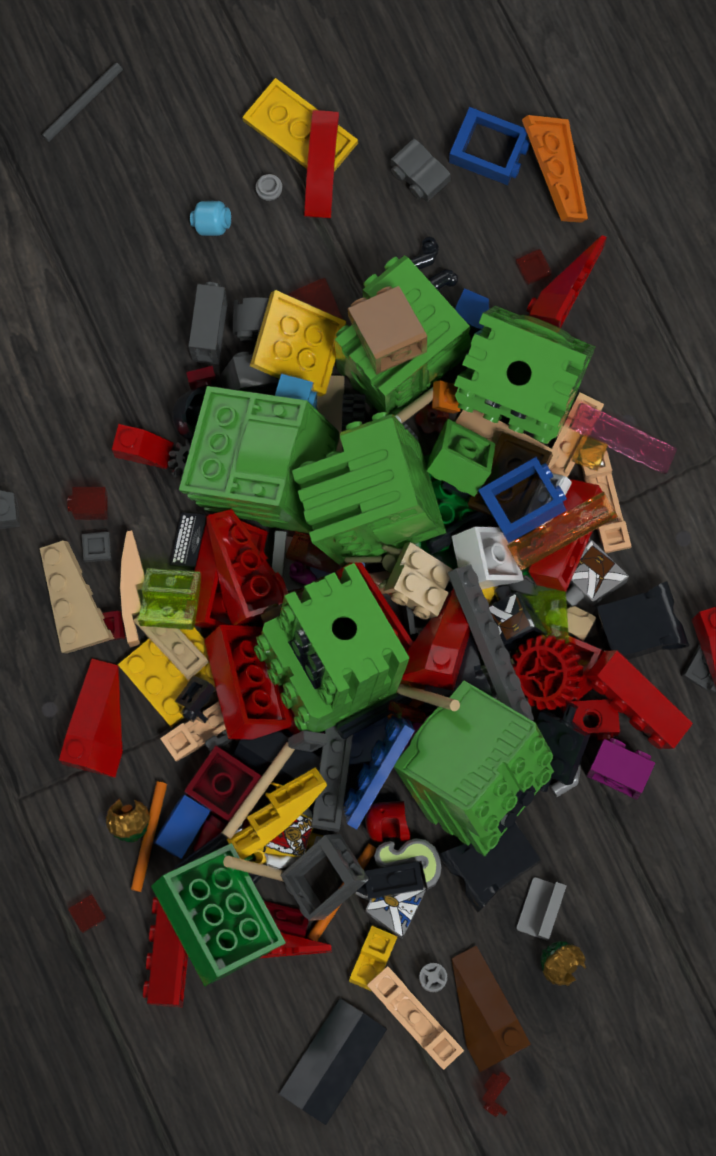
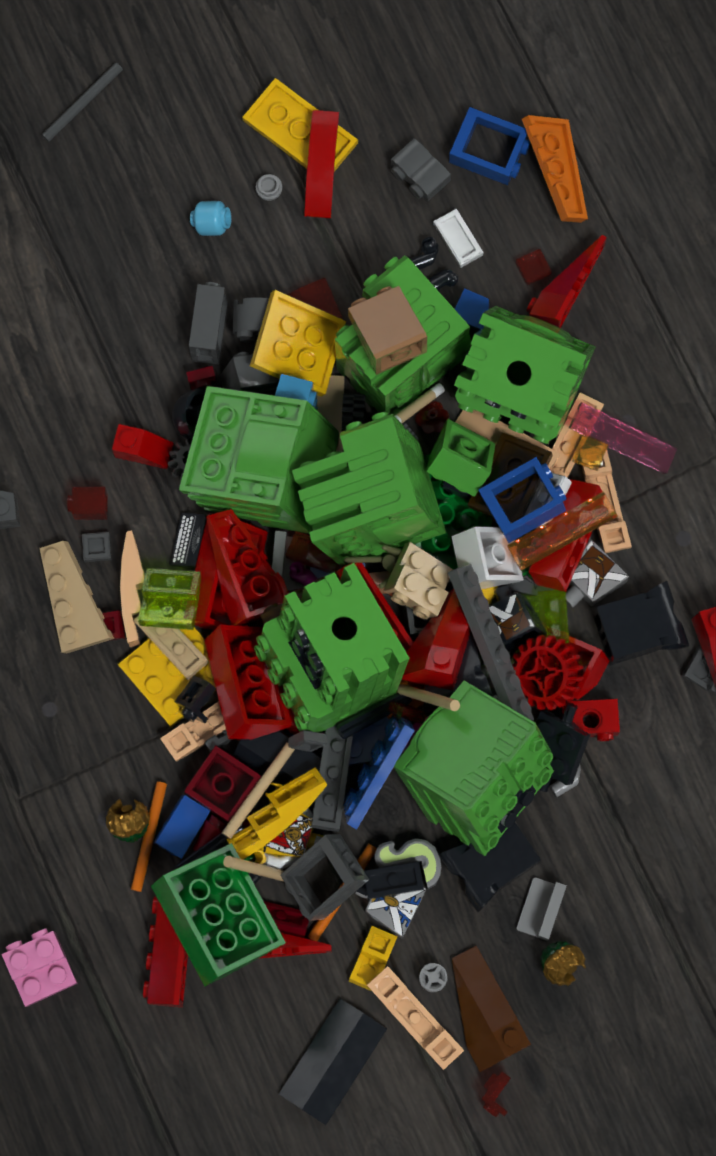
red wedge [59,659,123,778] -> none
clear red tile [68,894,107,933] -> none
red helmet [365,801,410,842] -> none
black axle [426,511,494,553] -> none
orange plate [432,380,460,414] -> none
tan rock [547,606,596,642] -> none
red brick [585,650,693,749] -> none
magenta brick [587,738,655,800] -> none
none -> bright pink plate [2,929,78,1007]
none -> white tile [433,209,484,268]

